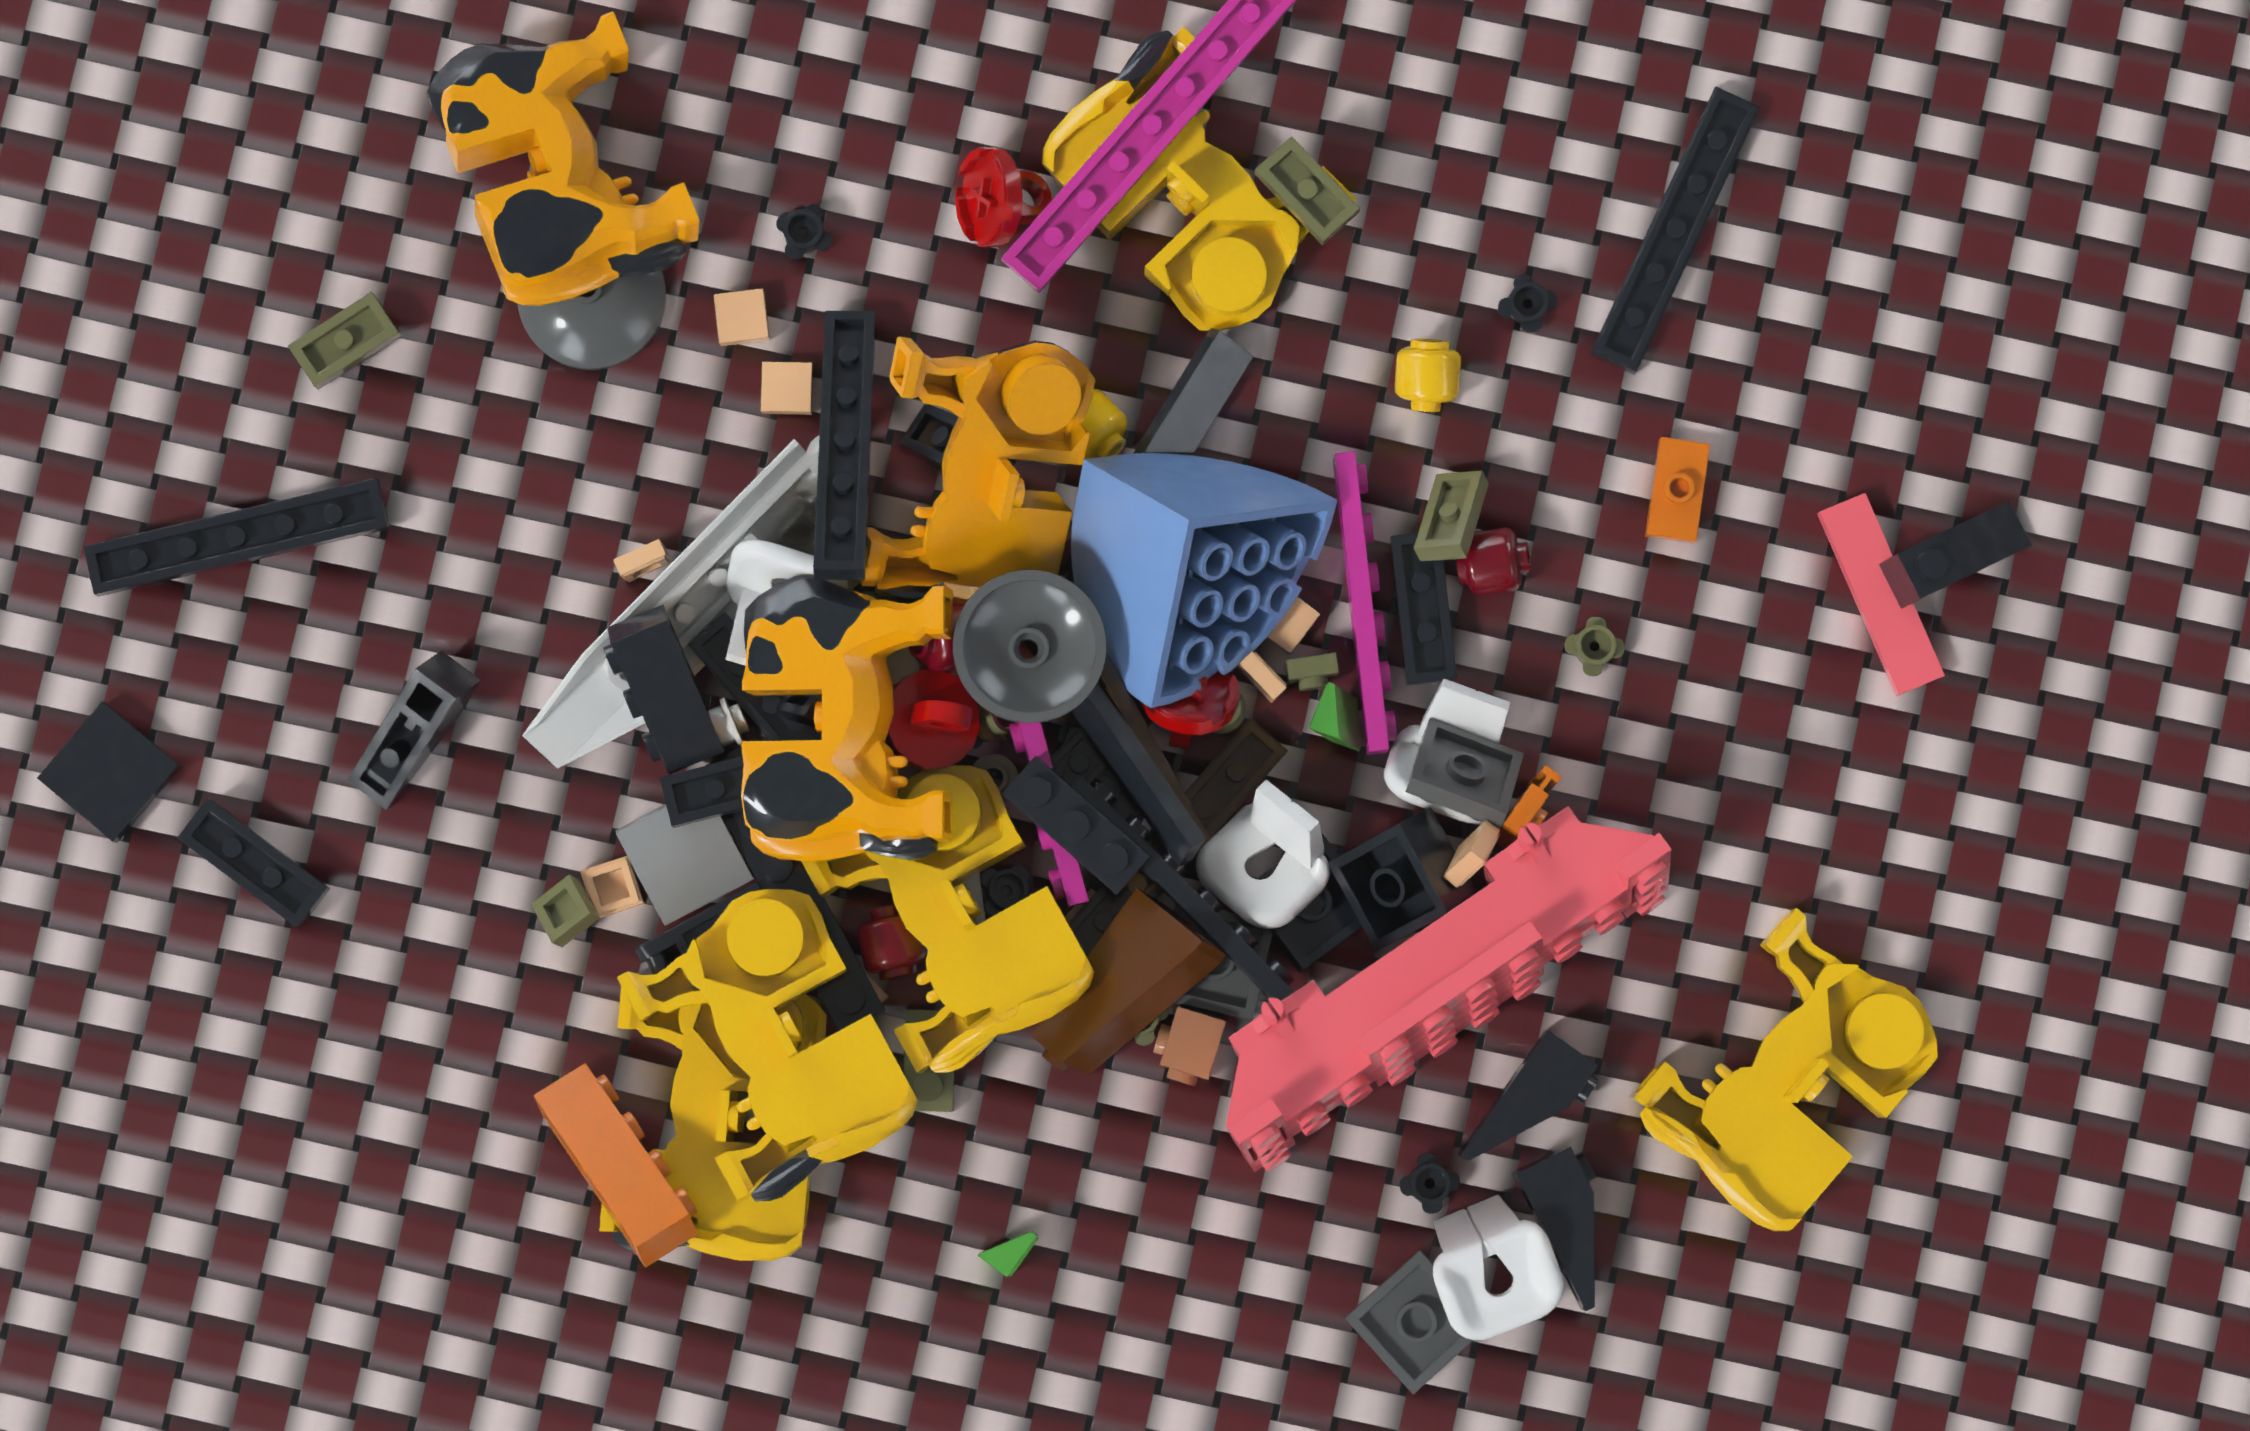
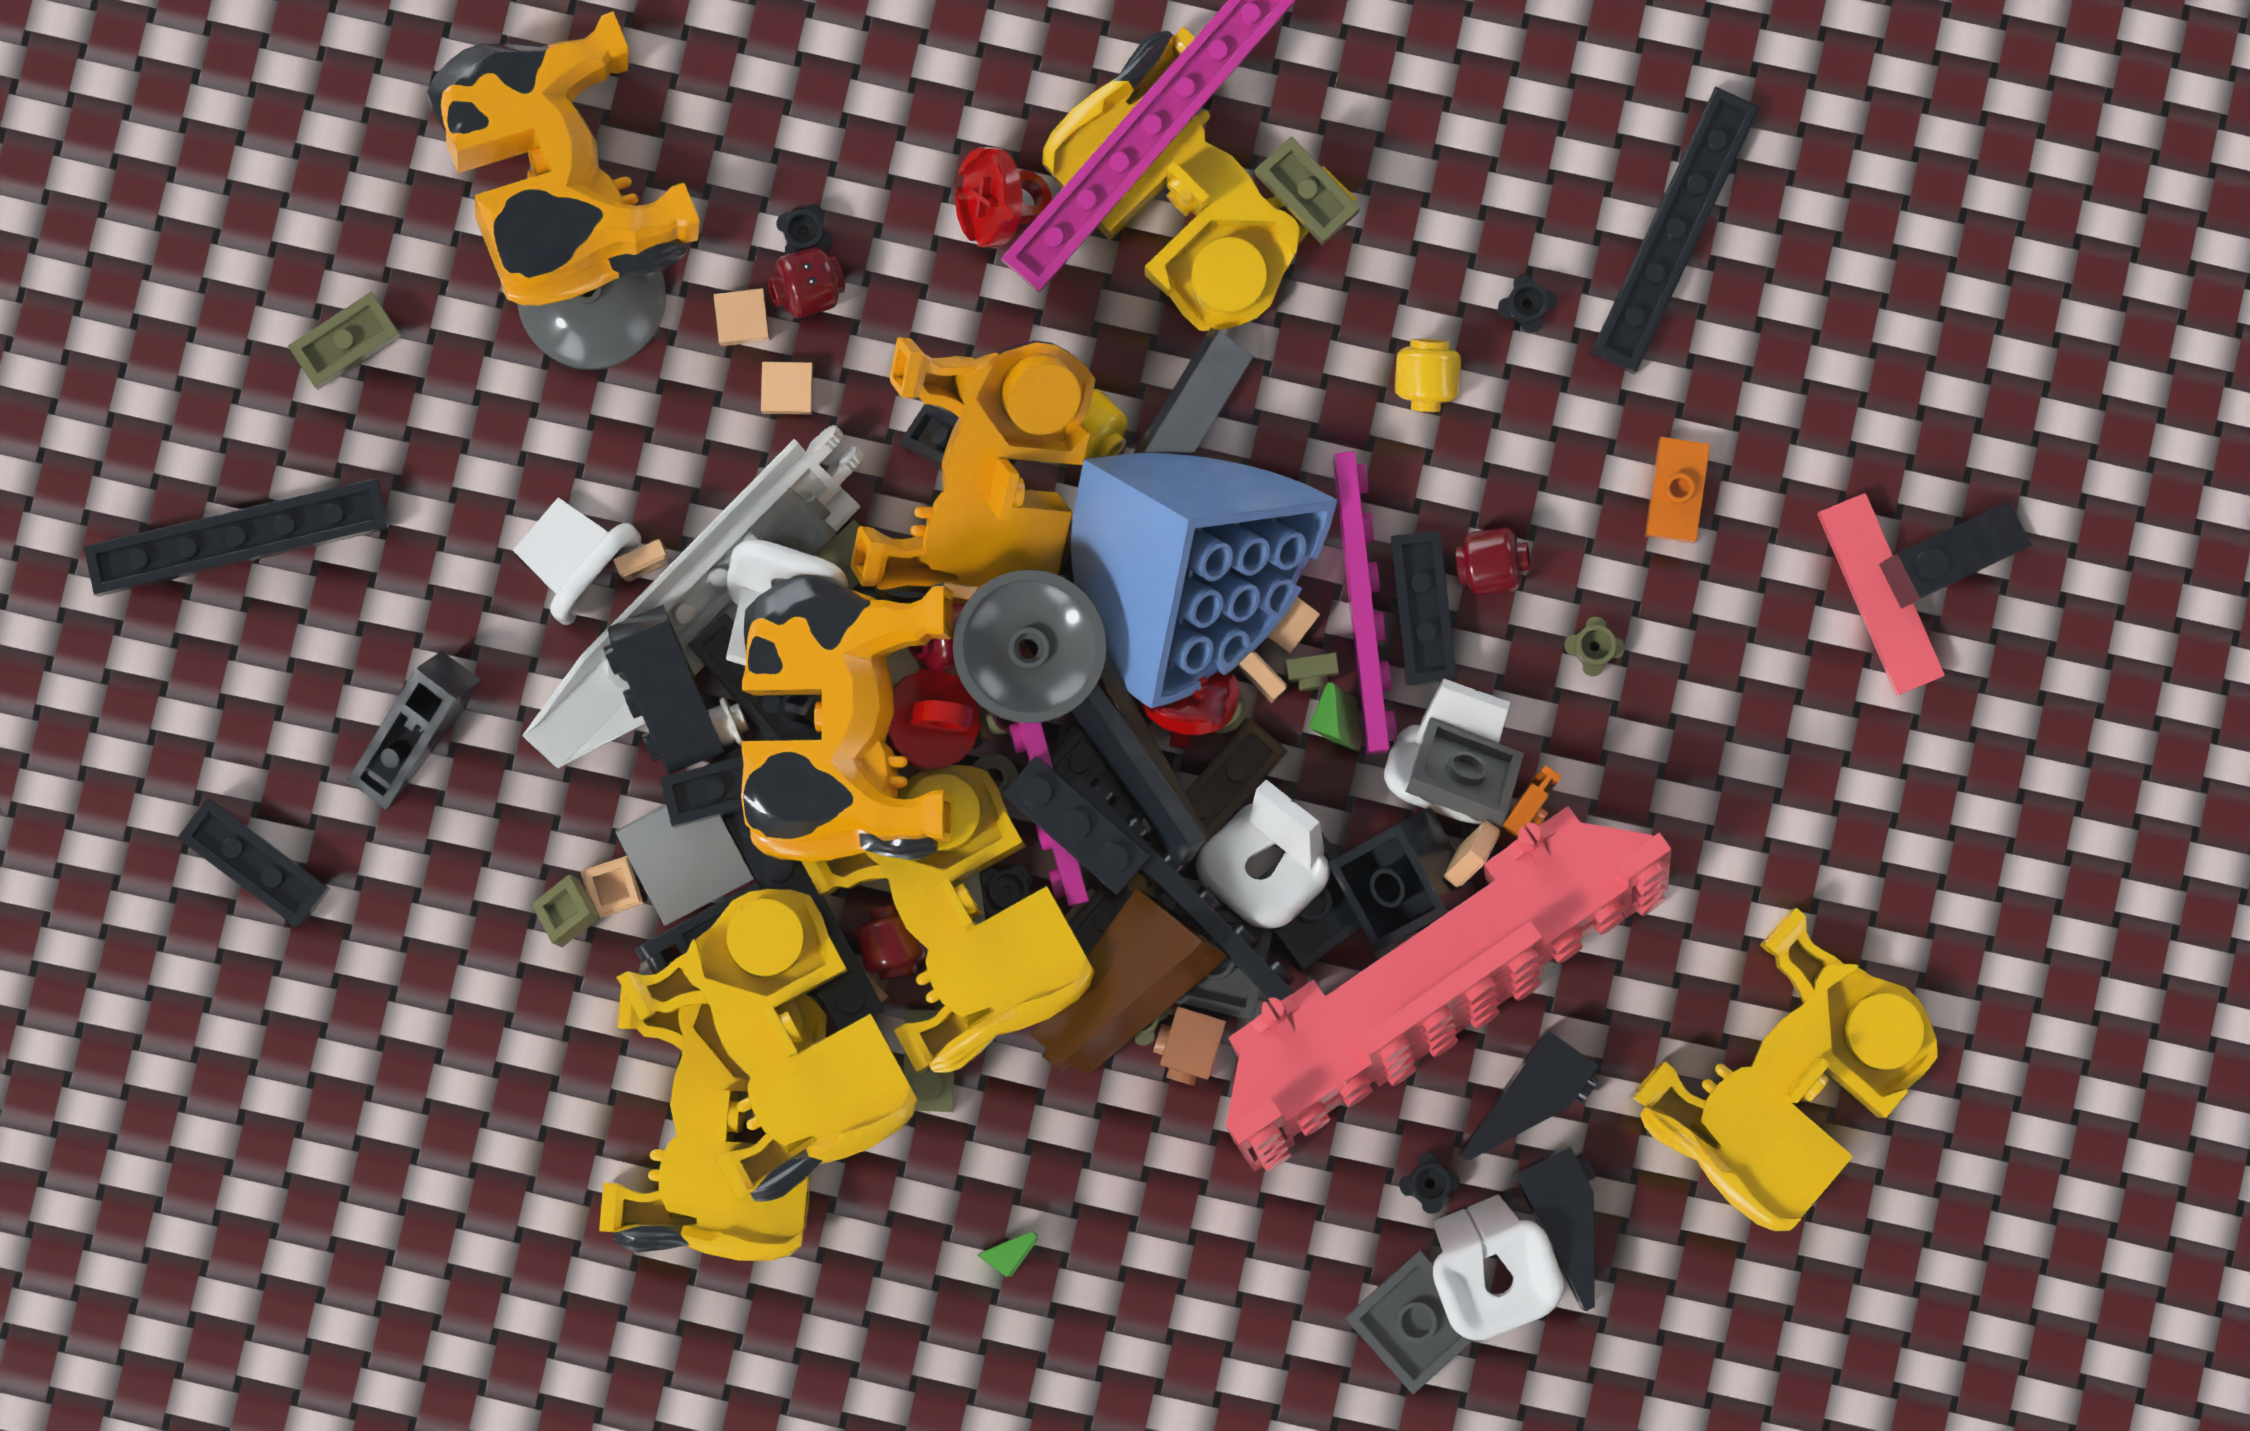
black tile [37,701,182,843] -> none
orange brick [533,1063,698,1268] -> none
black plate [813,311,876,580] -> none
olive plate [1414,471,1489,561] -> none
none -> white piece [513,498,641,625]
none -> dark red head [768,247,845,318]

